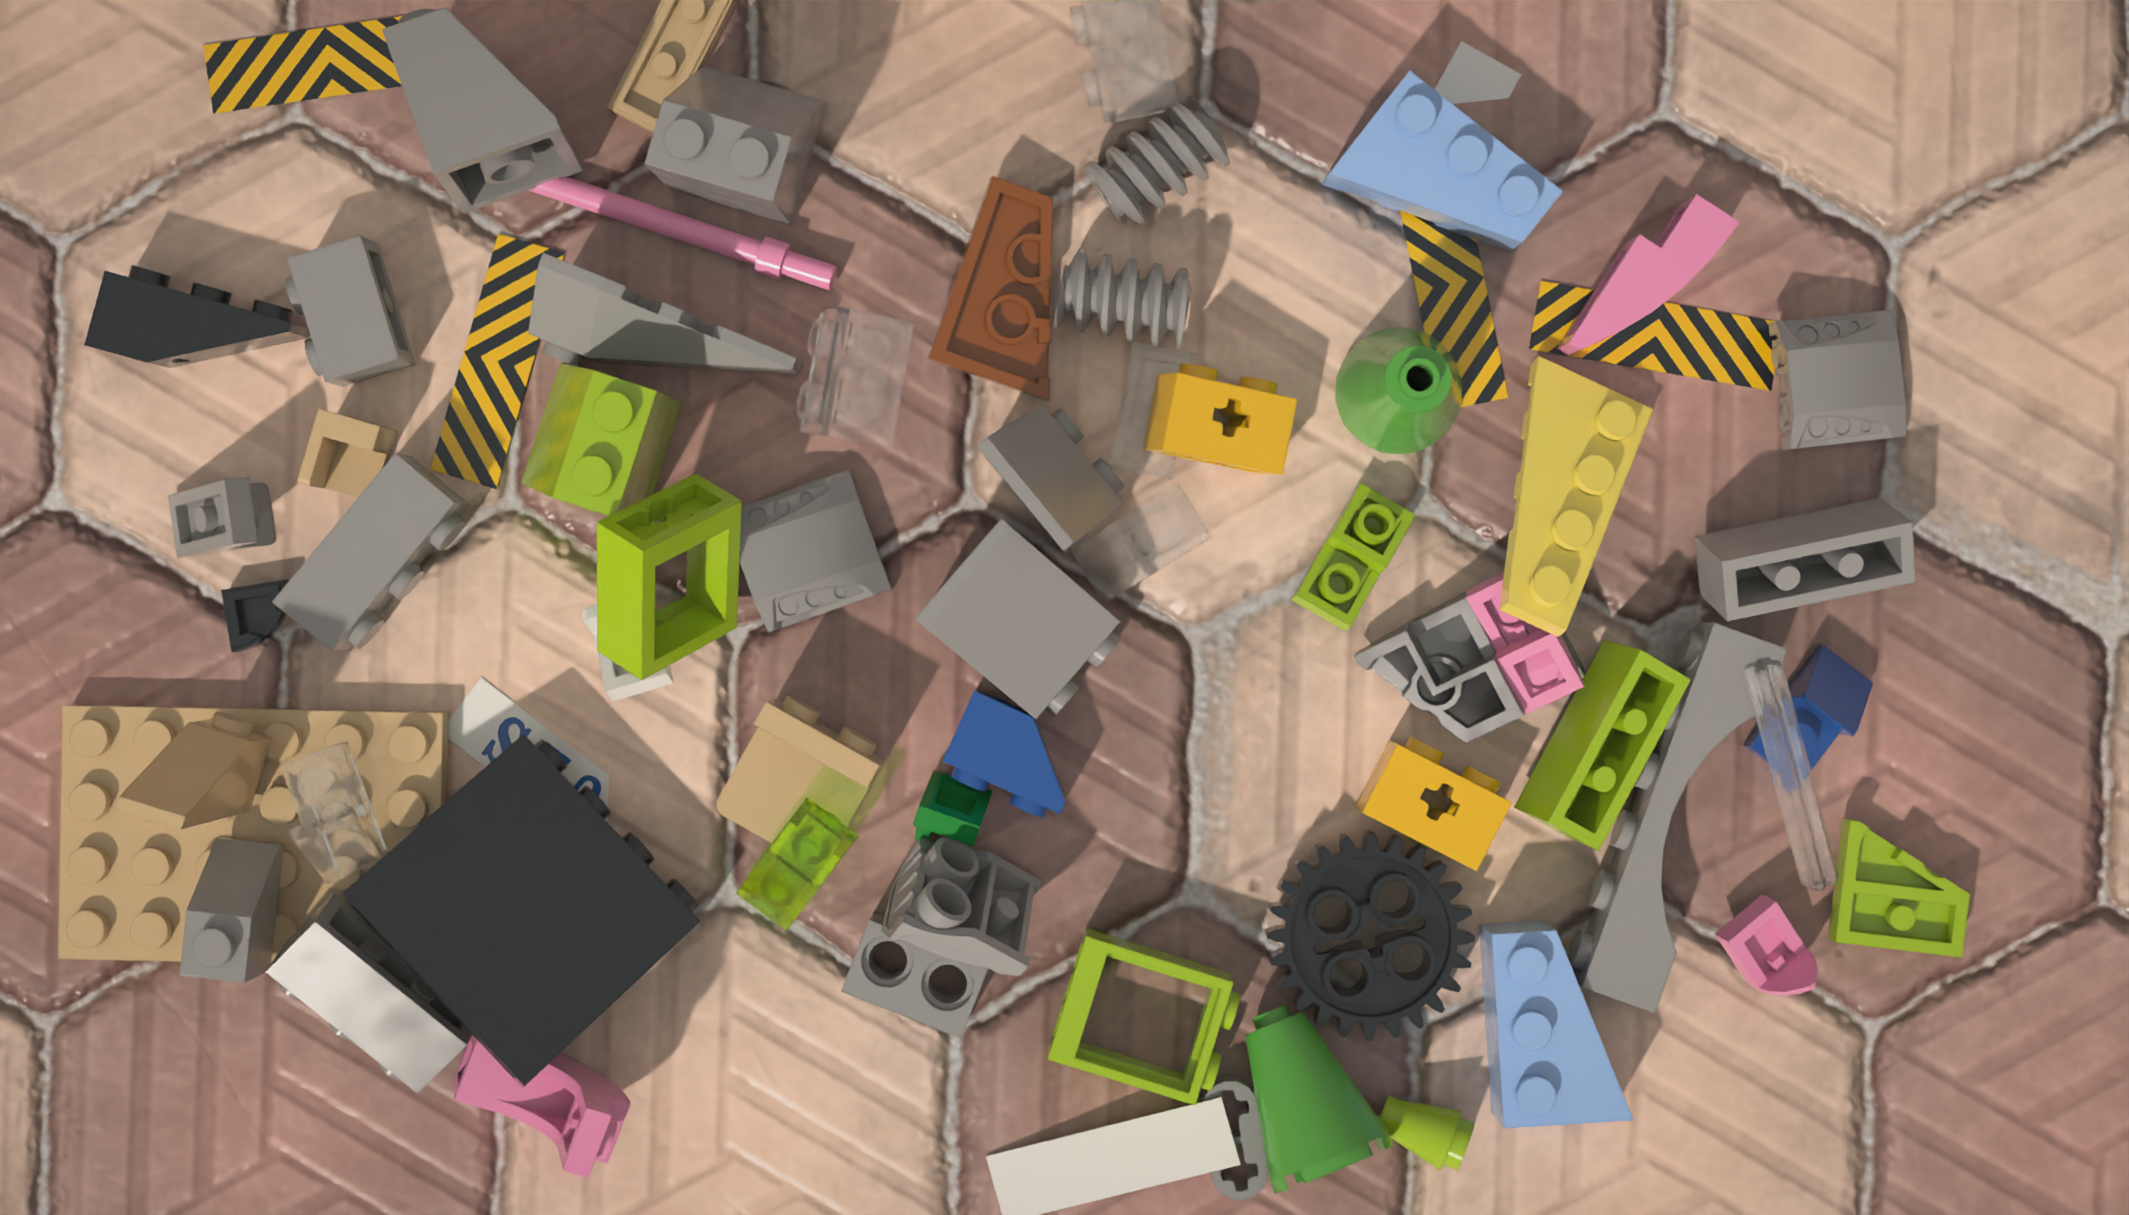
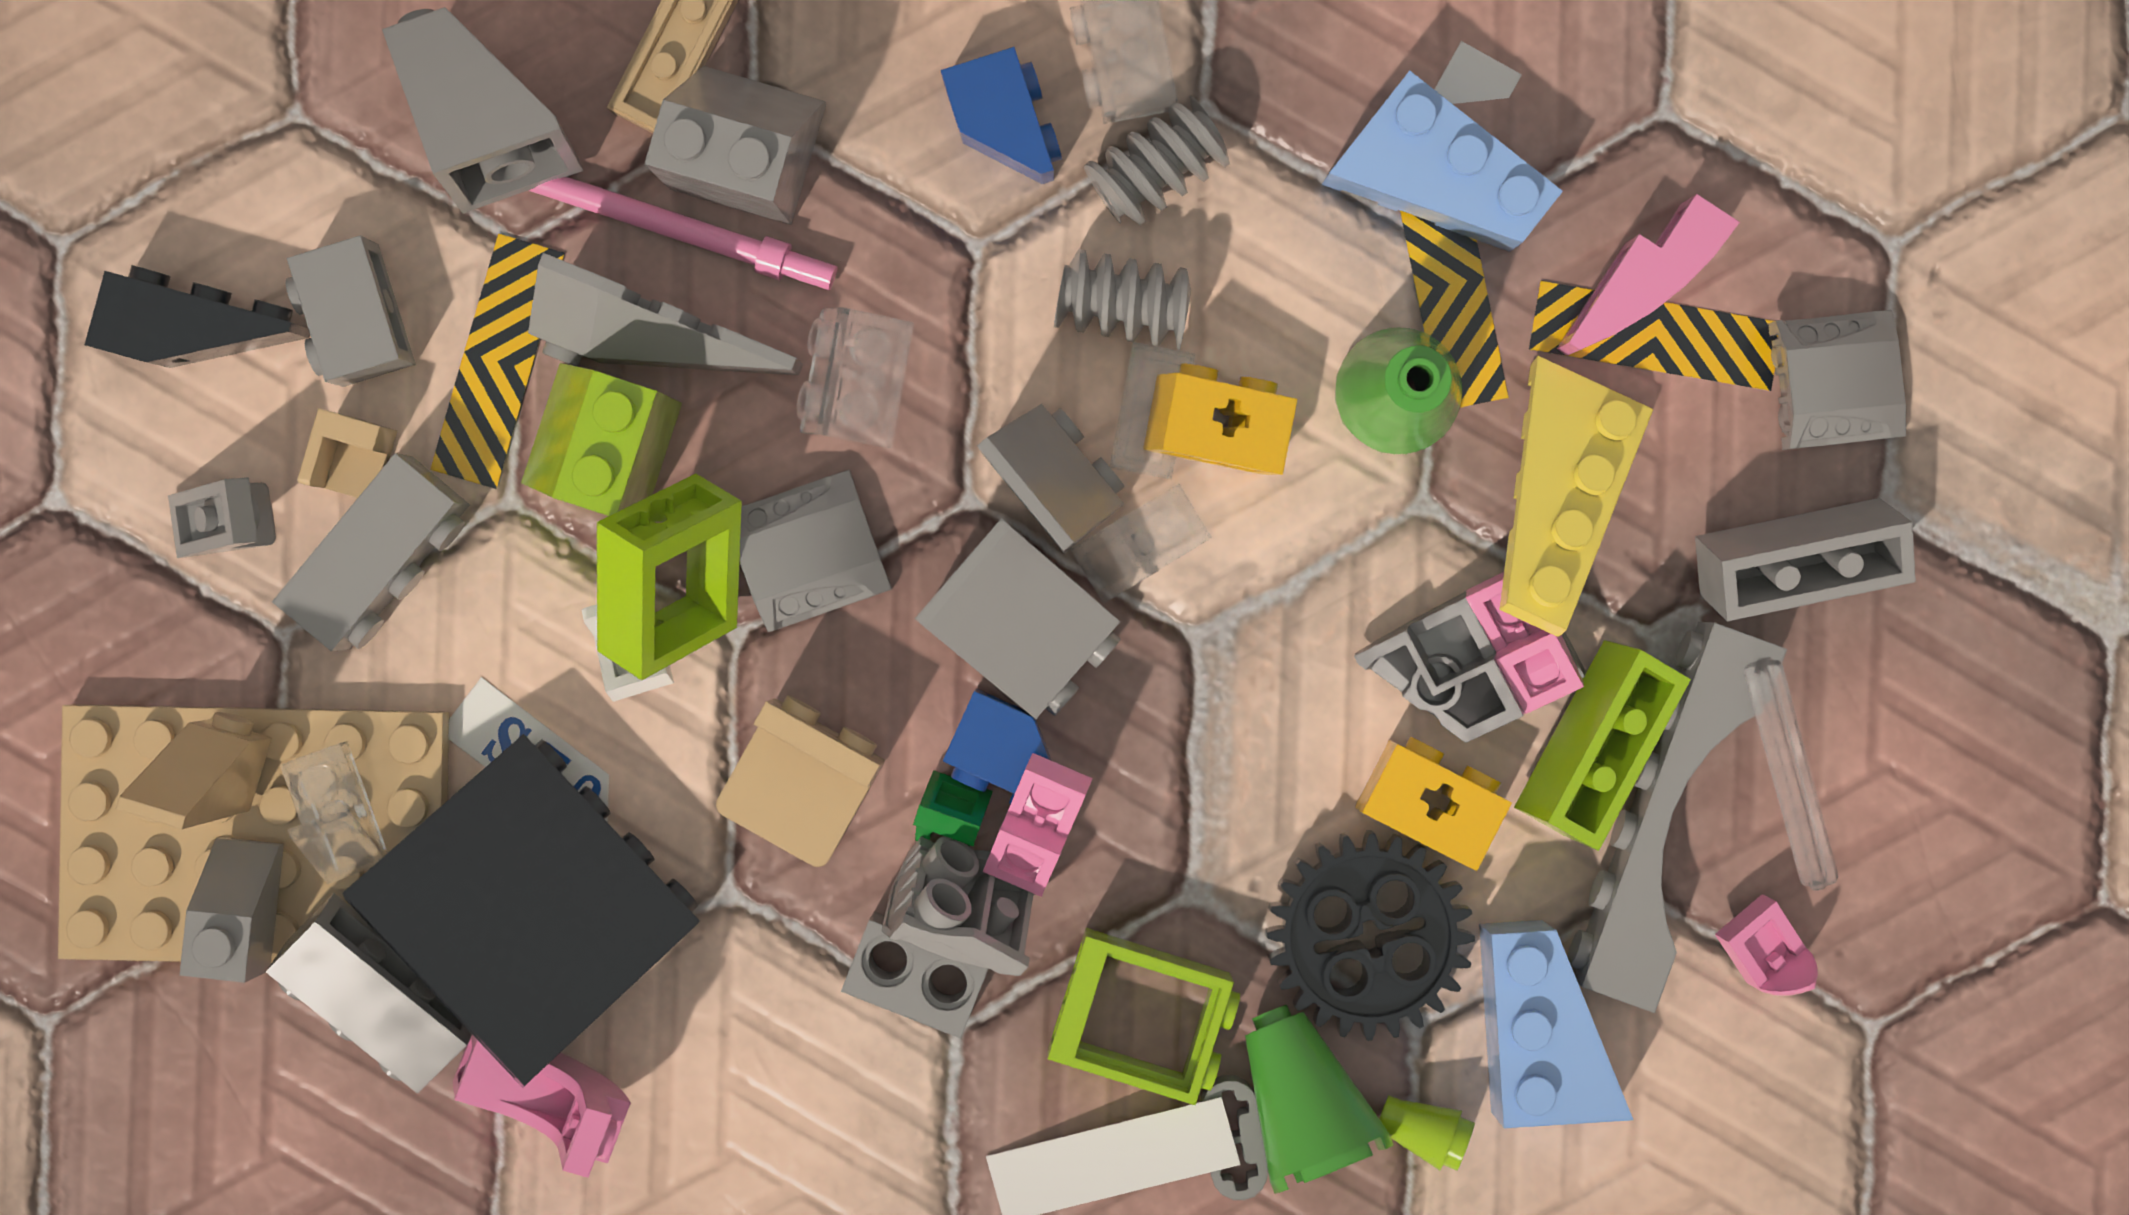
sticker [203,16,402,114] -> none
black tile [221,580,289,653] -> none
clear neon green slope [736,797,858,931] -> none
dark orange wing [927,176,1053,401] -> none
lime slope [1291,483,1415,632] -> none
blue slope [1743,644,1873,785] -> none
lime wing [1828,818,1970,958] -> none
none -> blue slope [940,47,1062,184]
none -> bright pink slope [983,753,1093,897]

